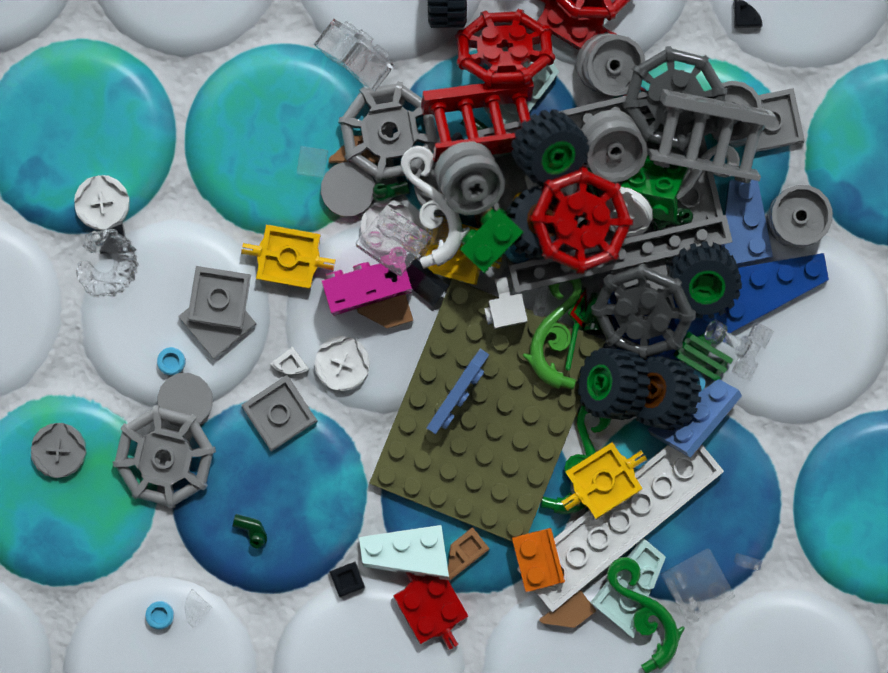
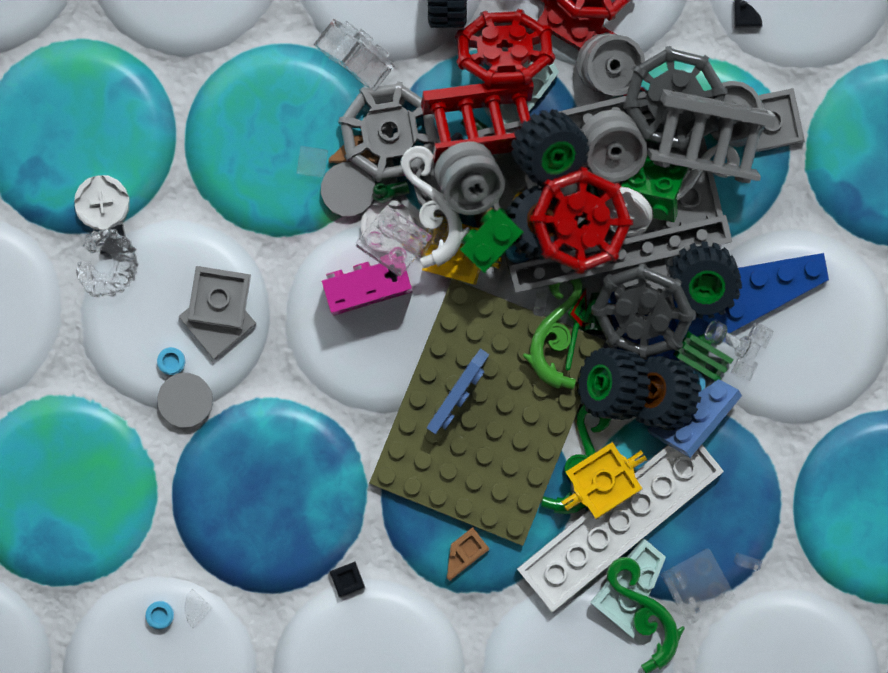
light grey tile [31,423,87,478] -> none
light grey plate [112,405,216,509] -> none
dark green arm [232,514,267,549] -> none
yellow plate [241,224,336,289] -> none
light grey tile [241,375,318,451] -> none
white tile [270,347,309,375] -> none
white tile [314,336,370,391] -> none
medium nougat tile [357,294,414,329] -> none
light aqua wing [359,525,449,580] -> none
red plate [393,572,469,650] -> none
black tile [403,253,449,306] -> none
white brick [484,277,528,329] -> none
orange plate [512,528,565,592] -> none
medium nougat tile [539,590,596,628] -> none
dark green arm [651,207,693,231] -> none
medium blue wing [721,180,773,264] -> none
light grey wheel [767,185,832,248] -> none

